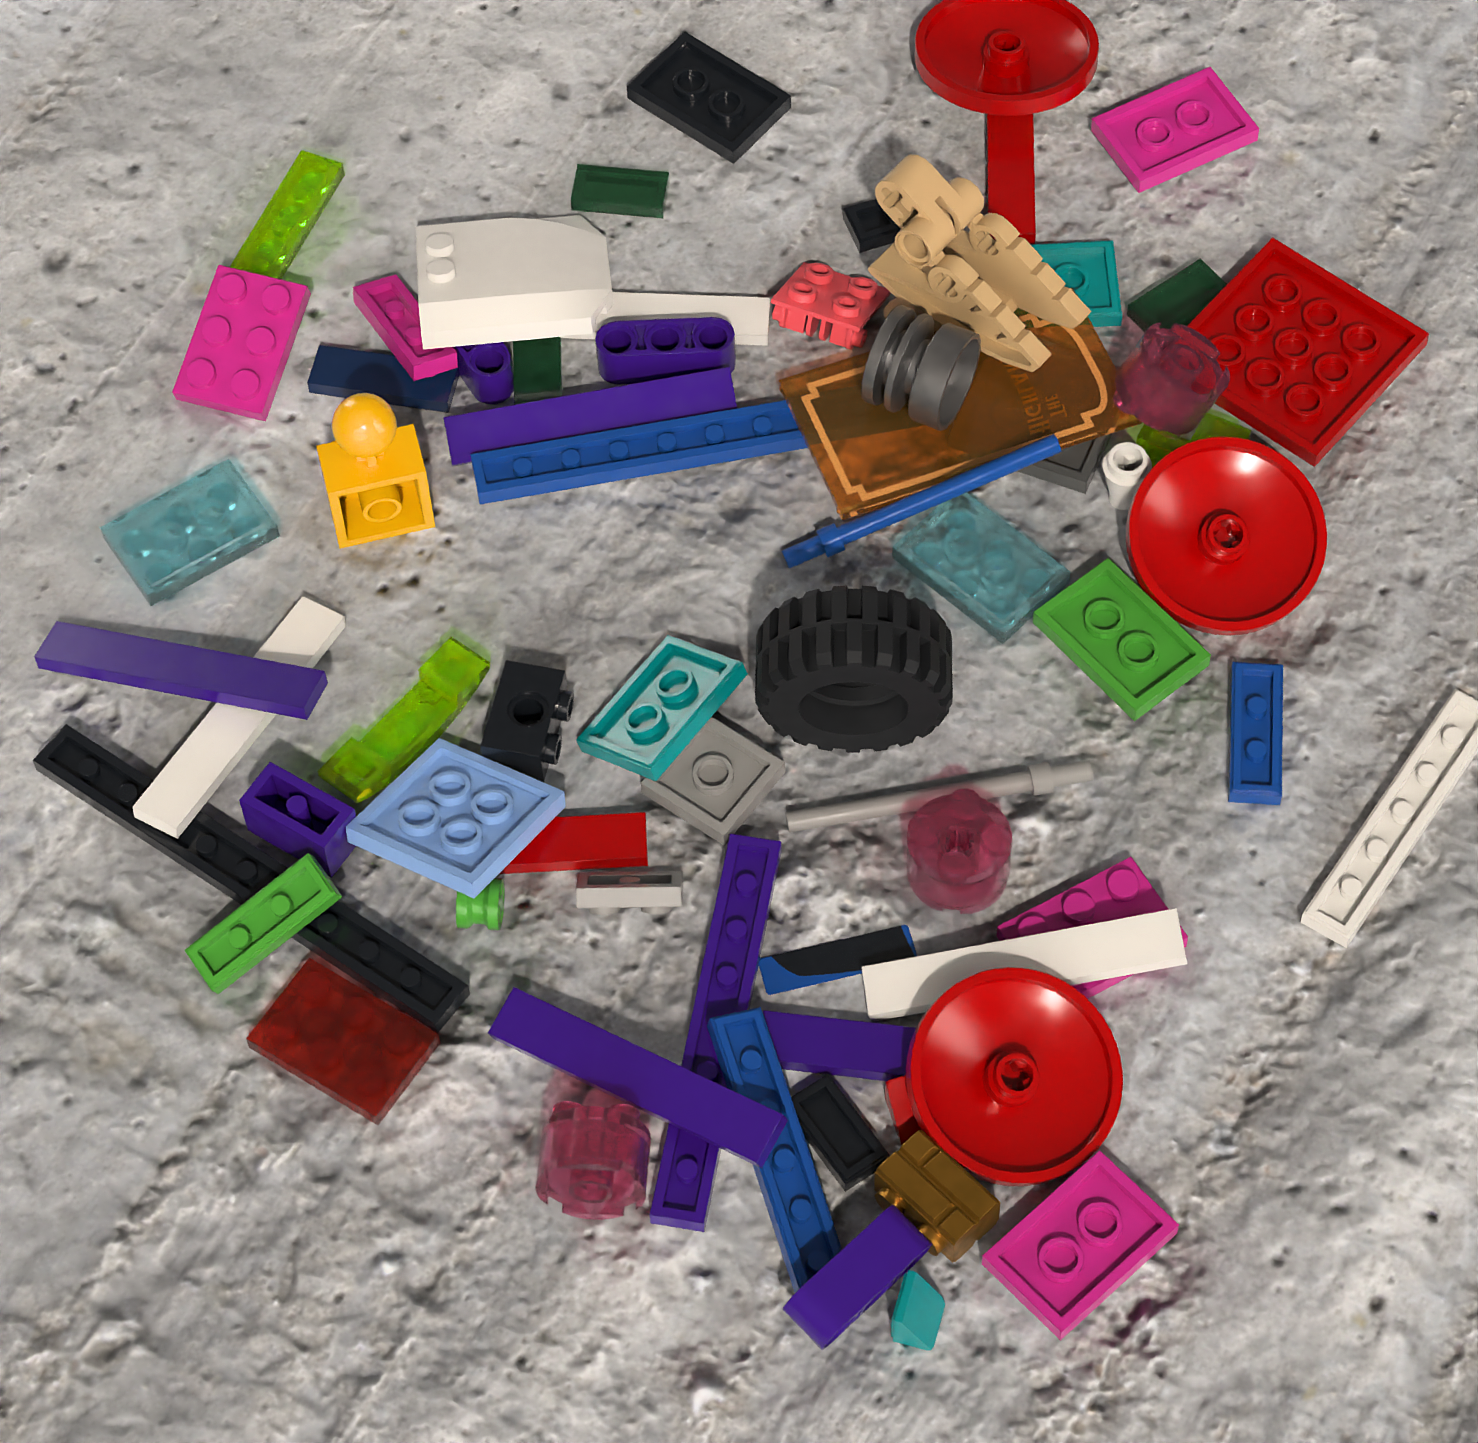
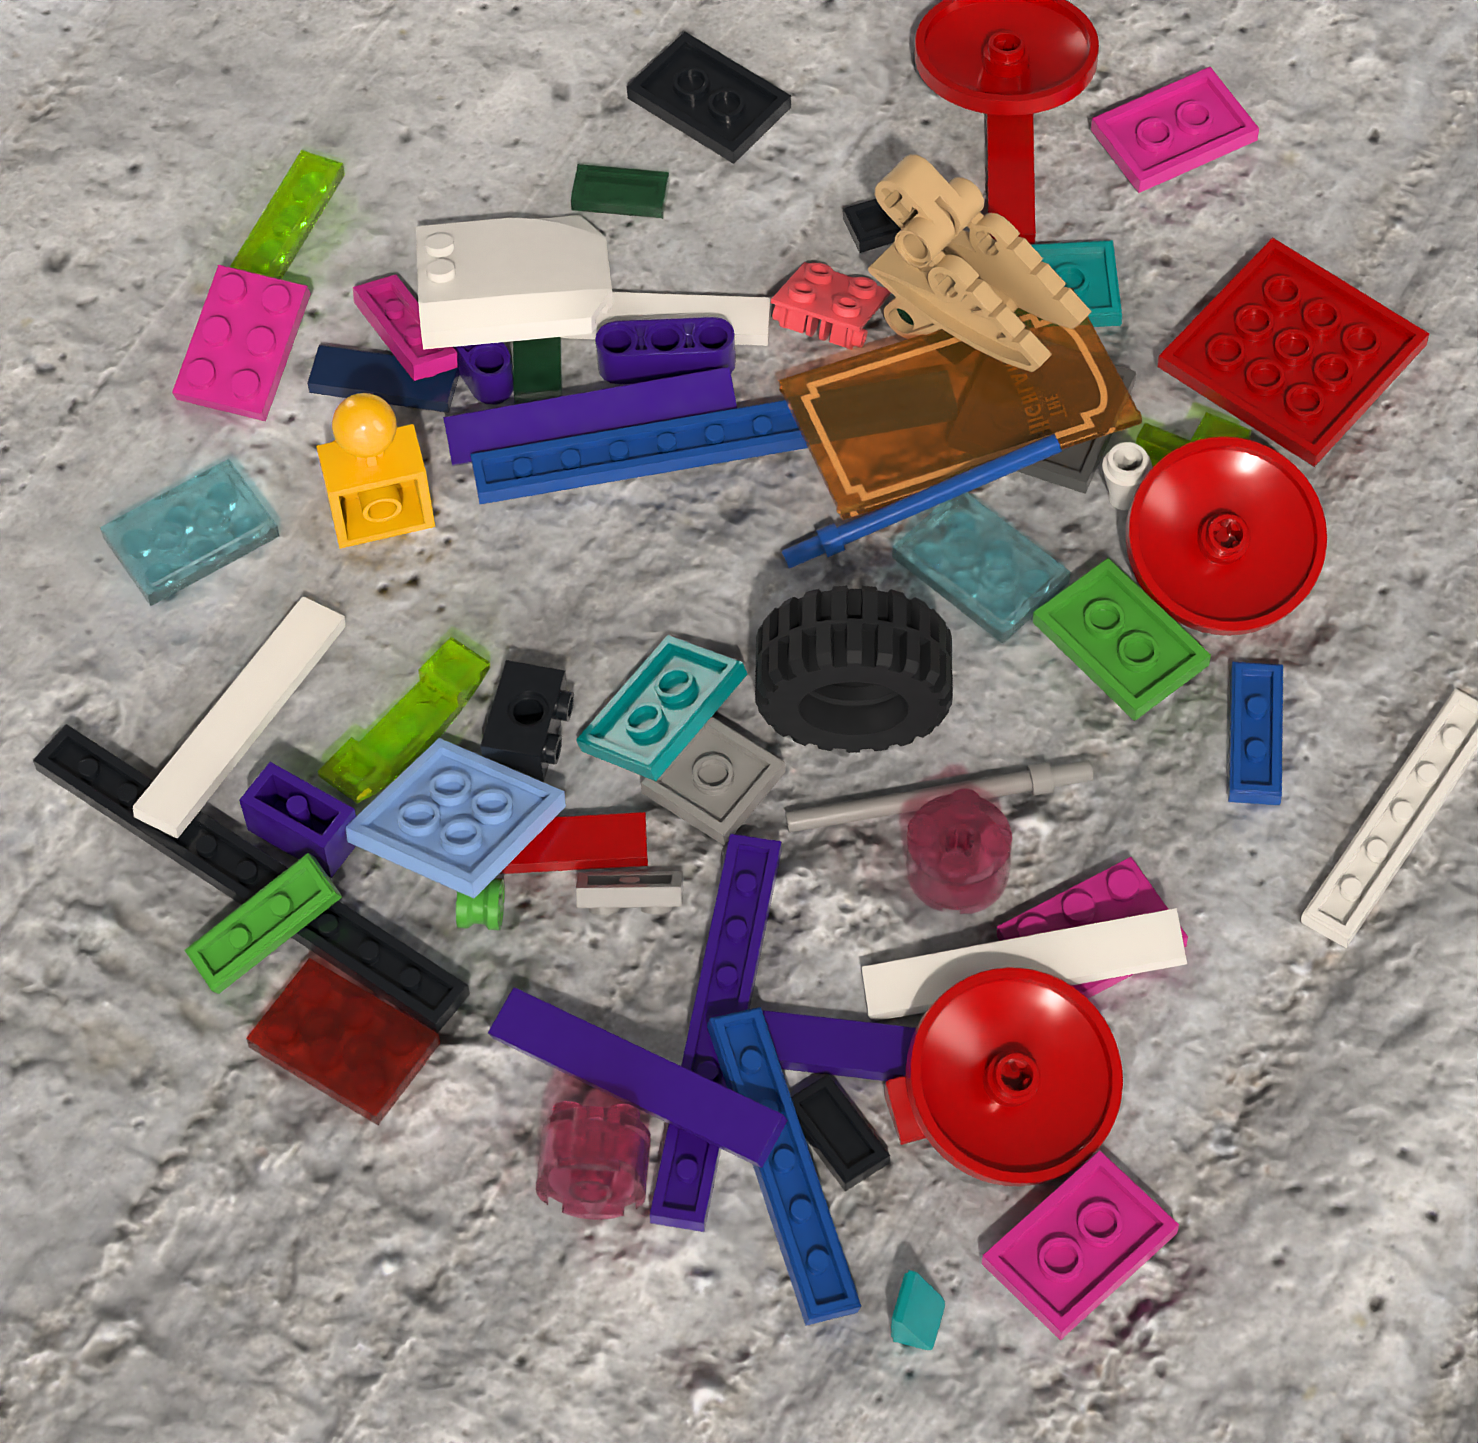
dark purple tile [34,621,328,720] -> none
black sticker [759,925,917,995] -> none
dark purple beam [782,1204,933,1350] -> none
flat silver wheel [861,305,981,431] -> none
pearl gold brick [874,1130,1001,1263] -> none
clear pink brick [1113,323,1230,441] -> none
clear green tile [1127,258,1227,345] -> none

